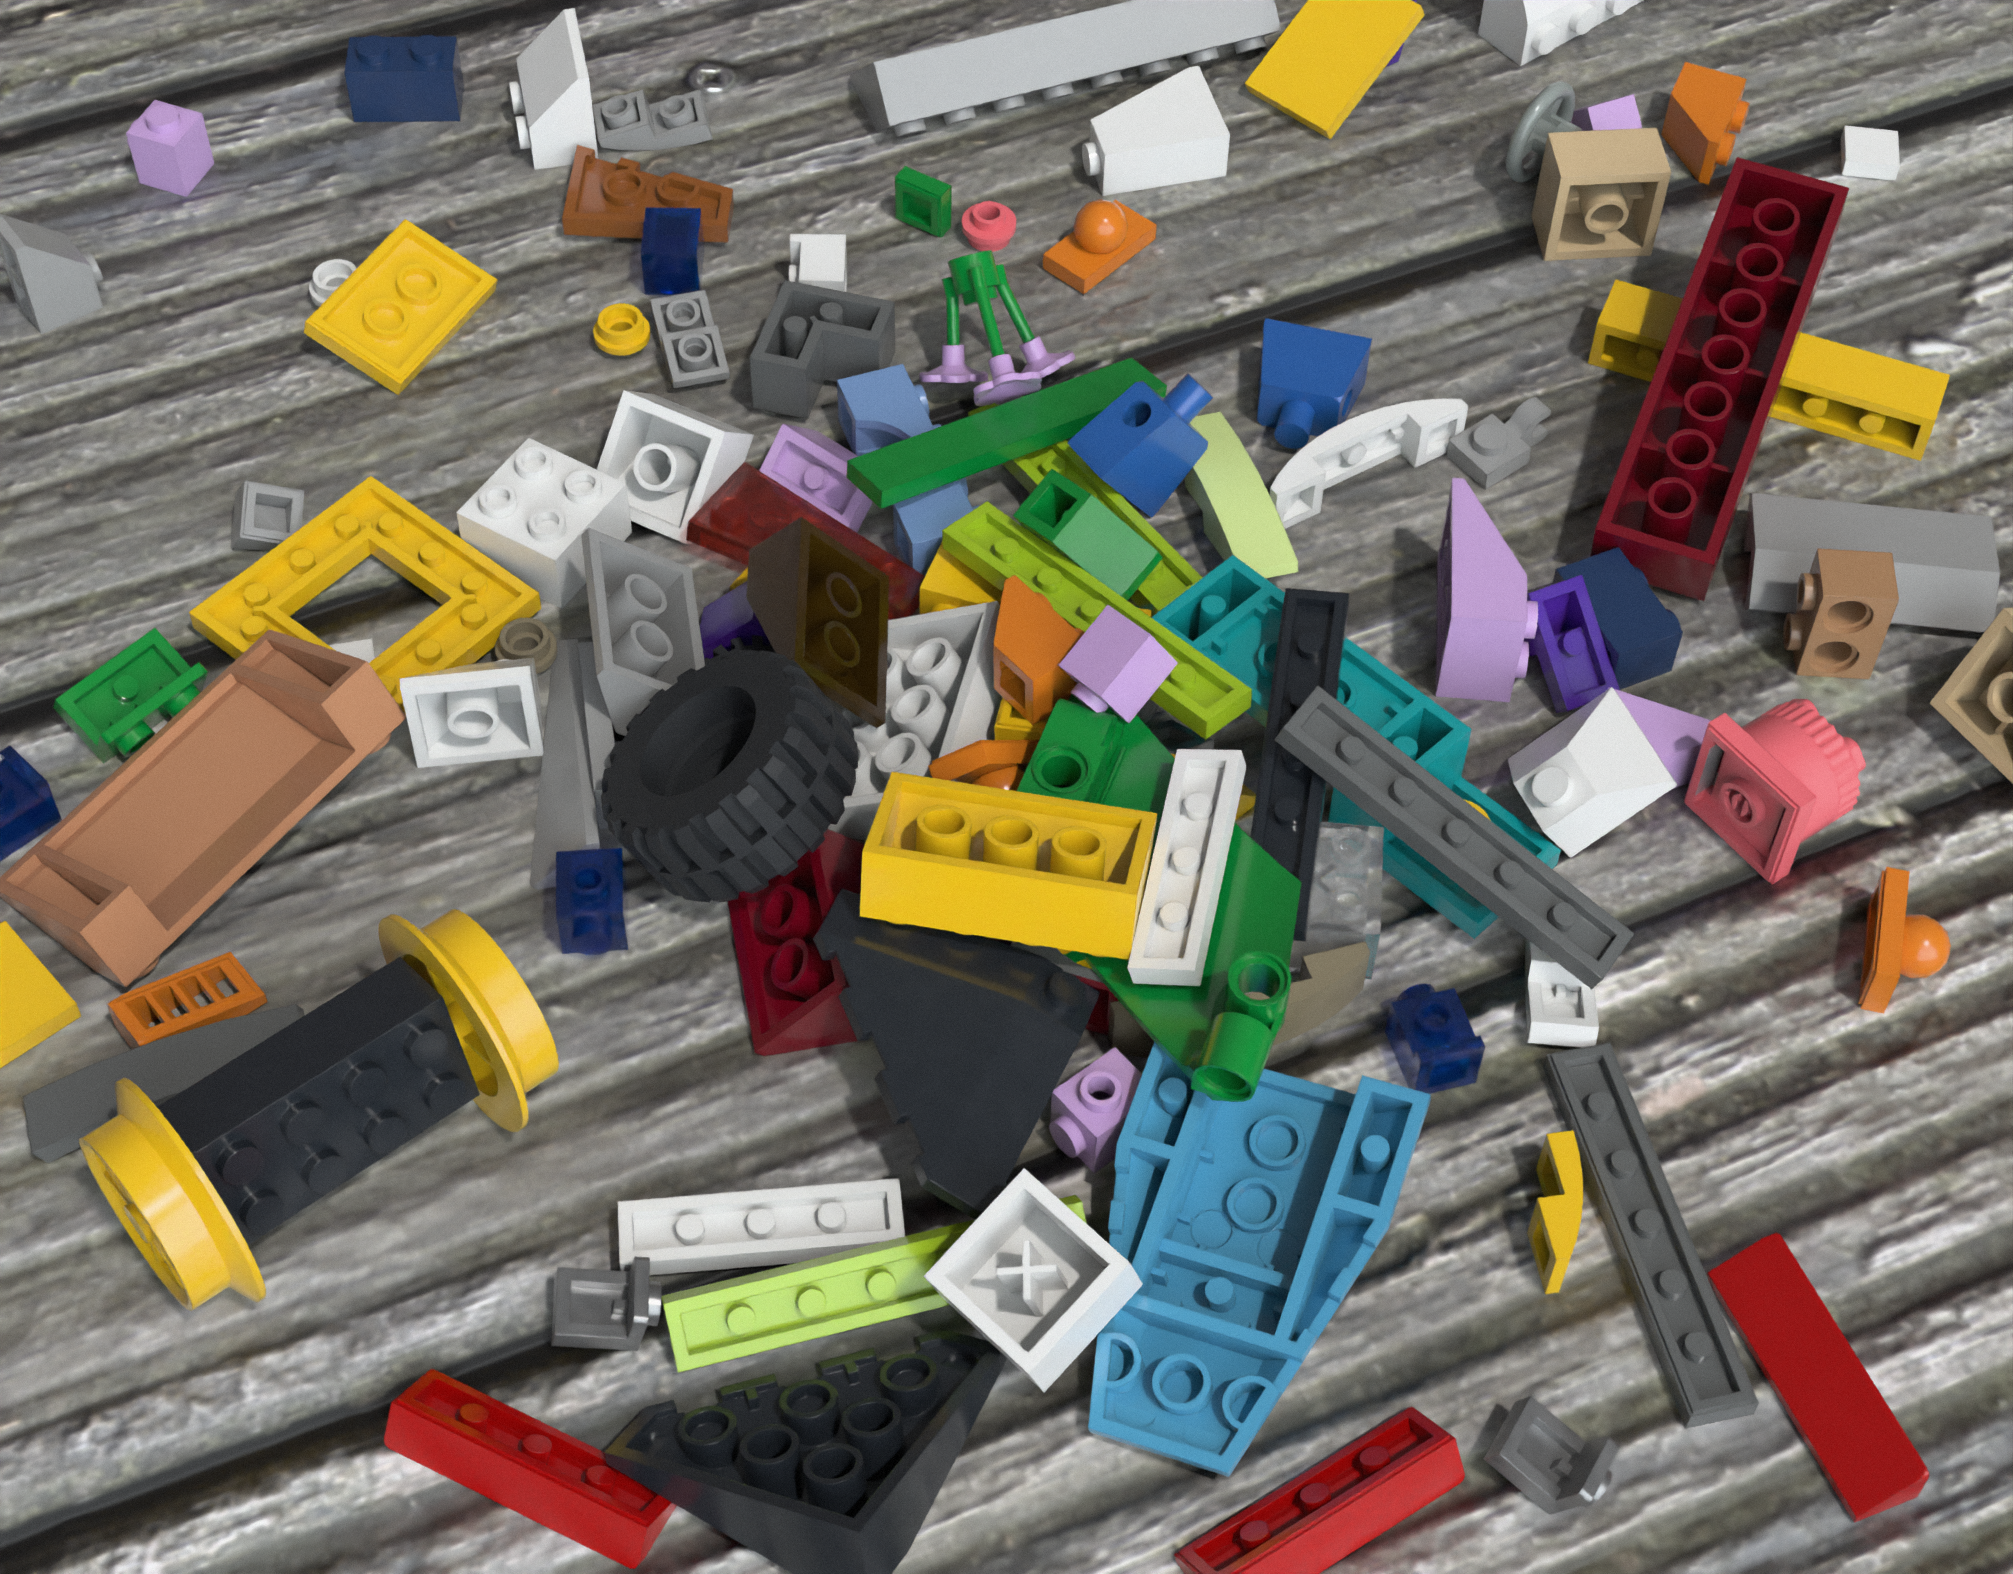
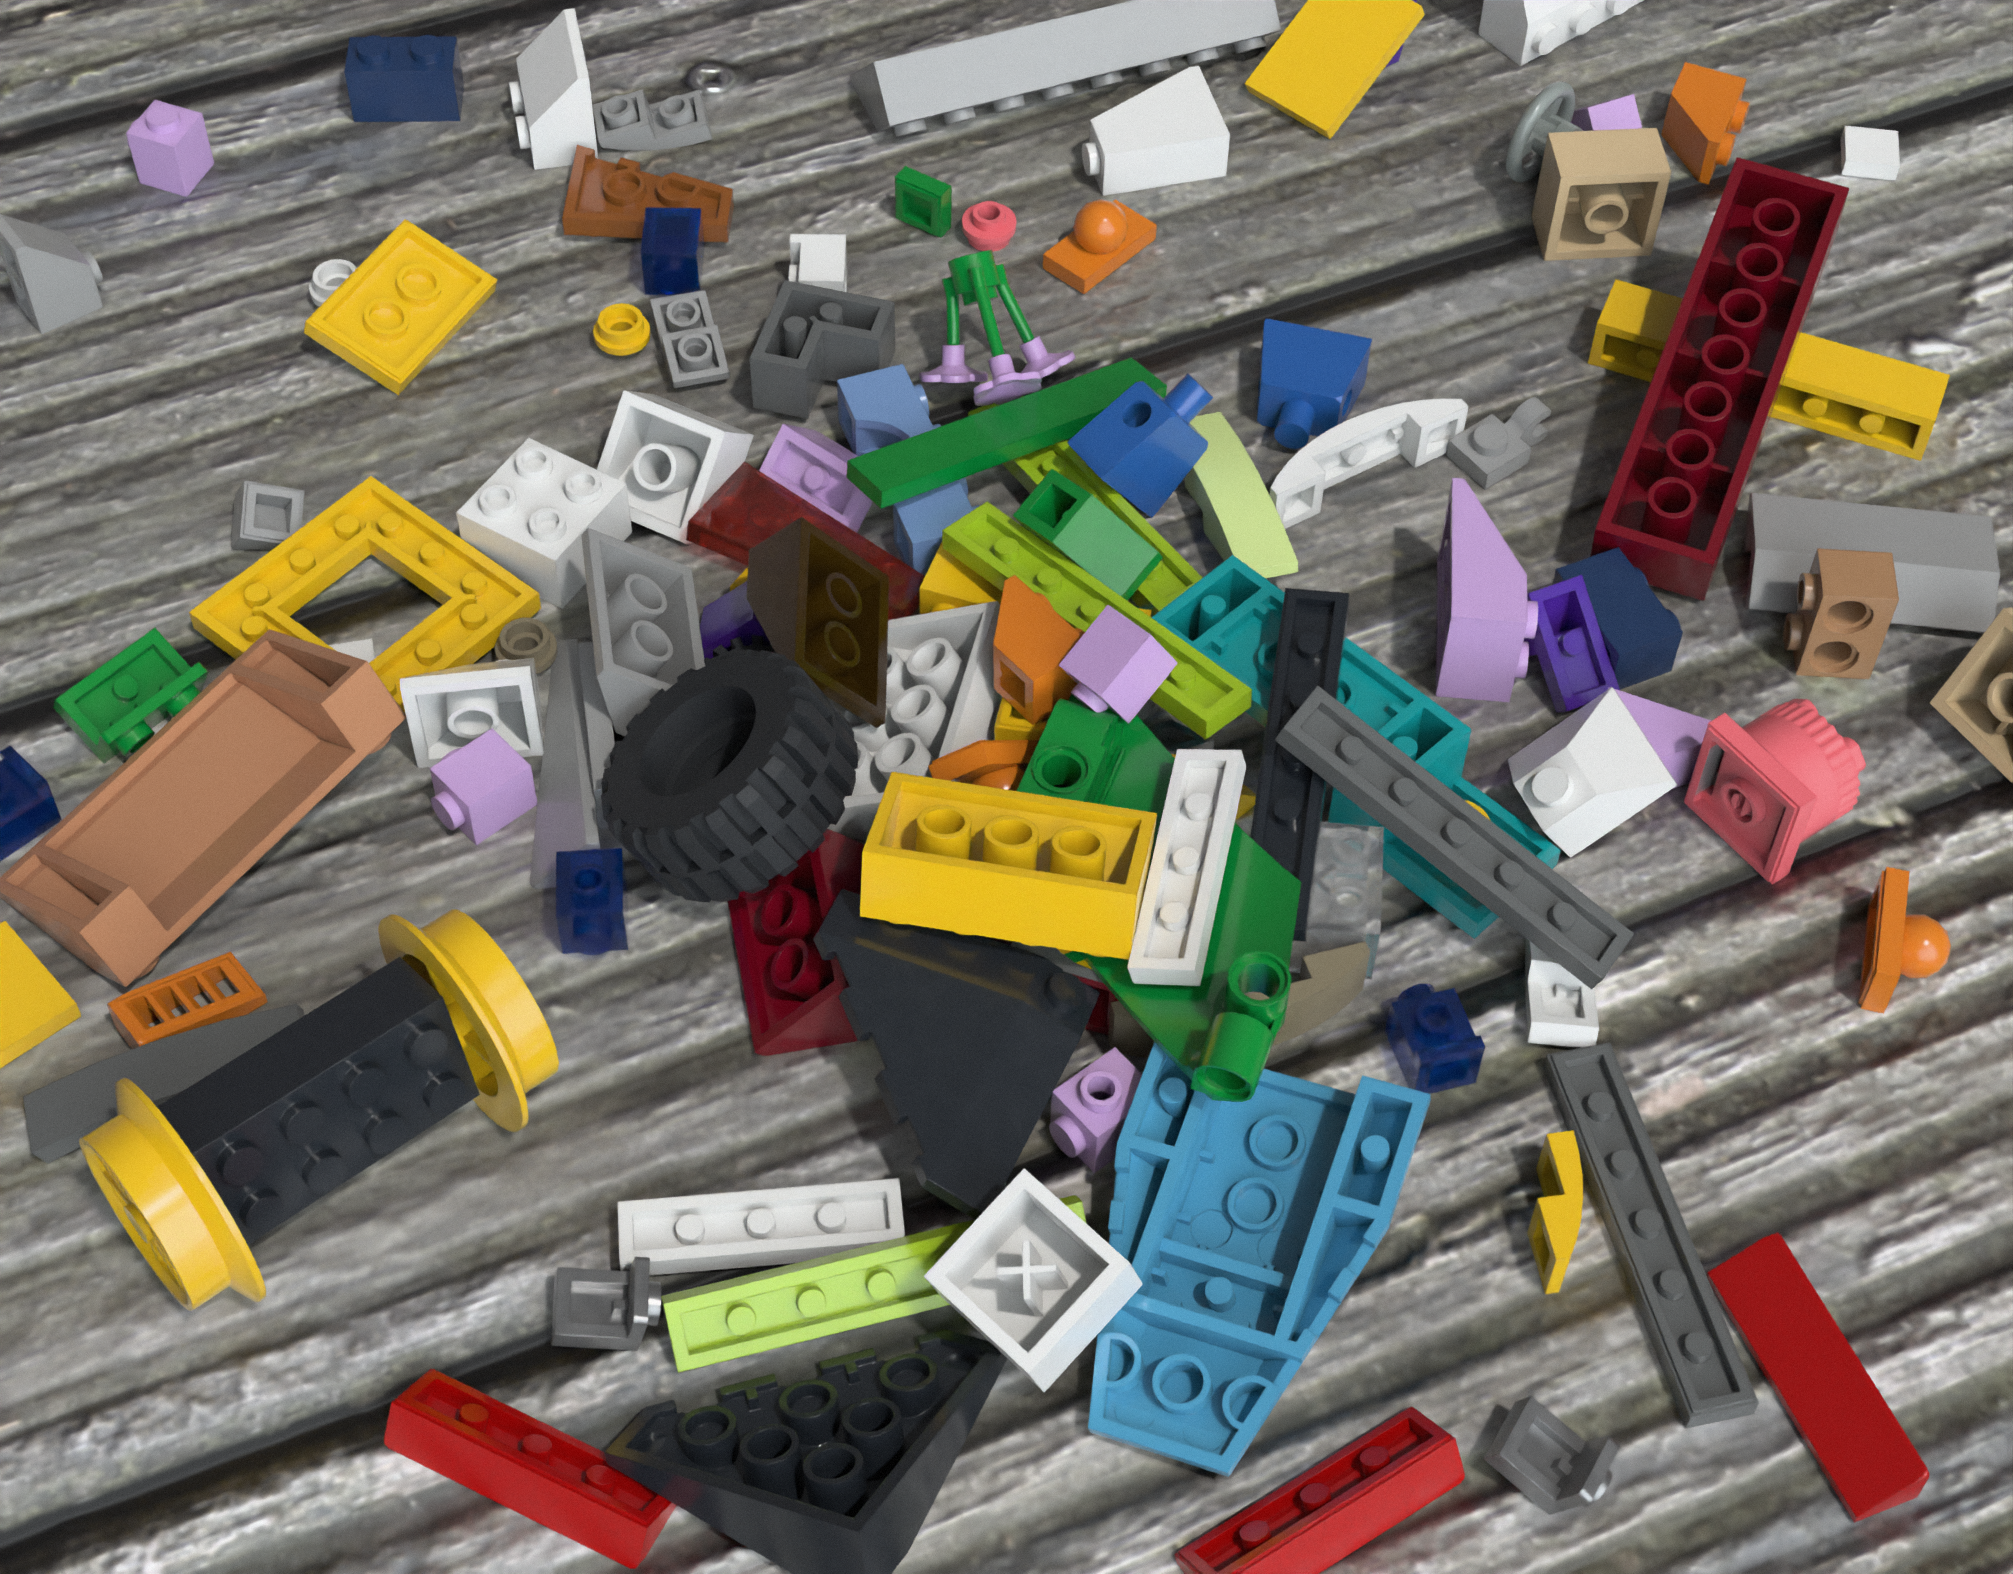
none -> lavender brick [430,728,538,845]

